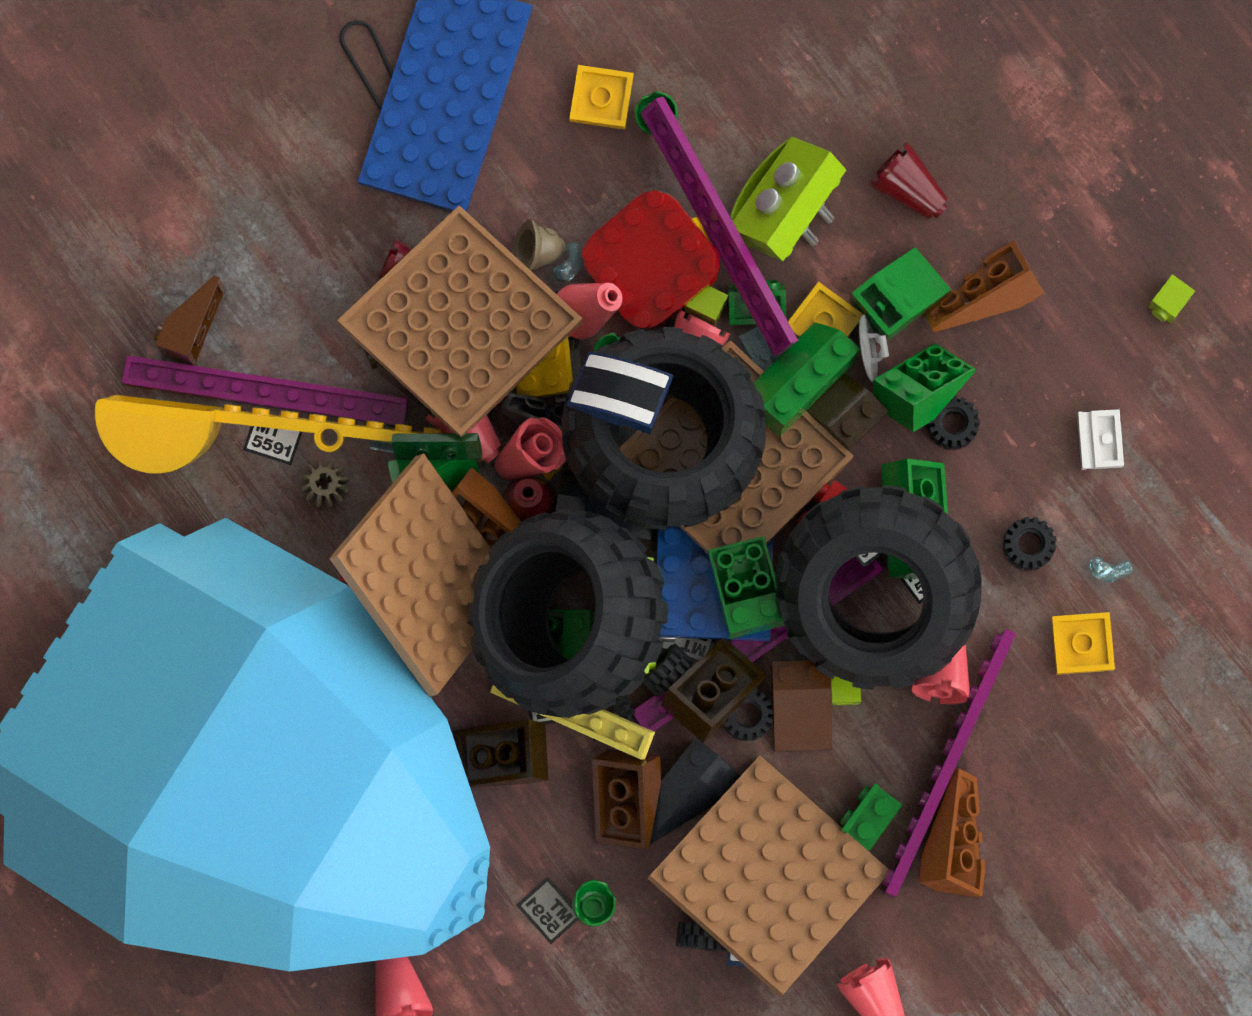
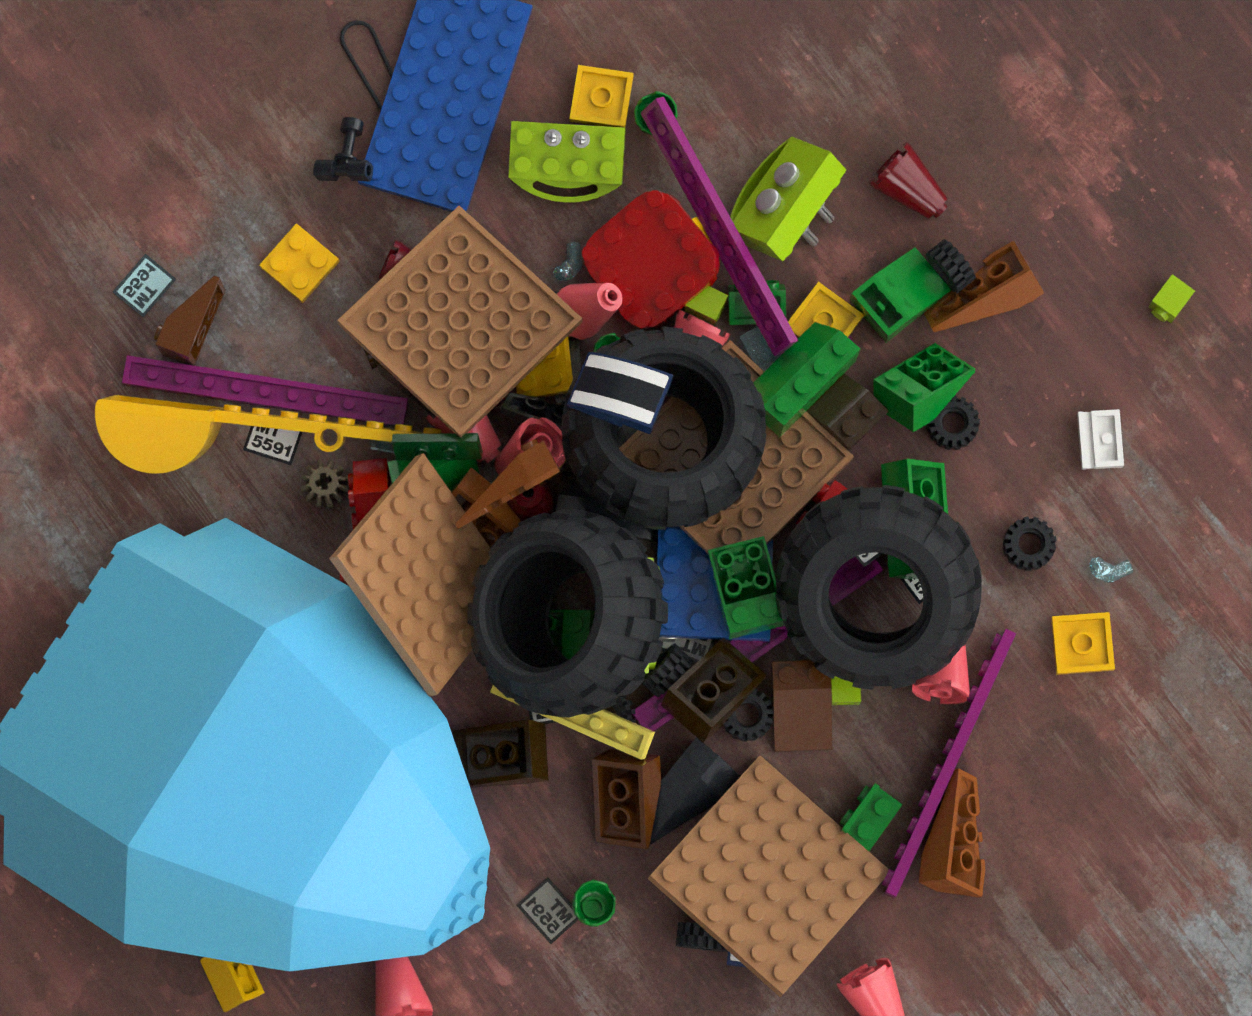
dark tan piece [512,220,566,271] -> none
light grey shield [859,315,889,383] -> none
none -> clear light blue sticker [113,254,176,317]
none -> yellow panel [200,957,265,1012]
none -> yellow plate [259,223,340,303]
none -> black bar [313,117,373,182]
none -> red brick [348,458,390,530]
none -> dark orange wedge [456,438,561,529]
none -> lime piece [508,121,626,202]
none -> black tyre [925,239,976,293]

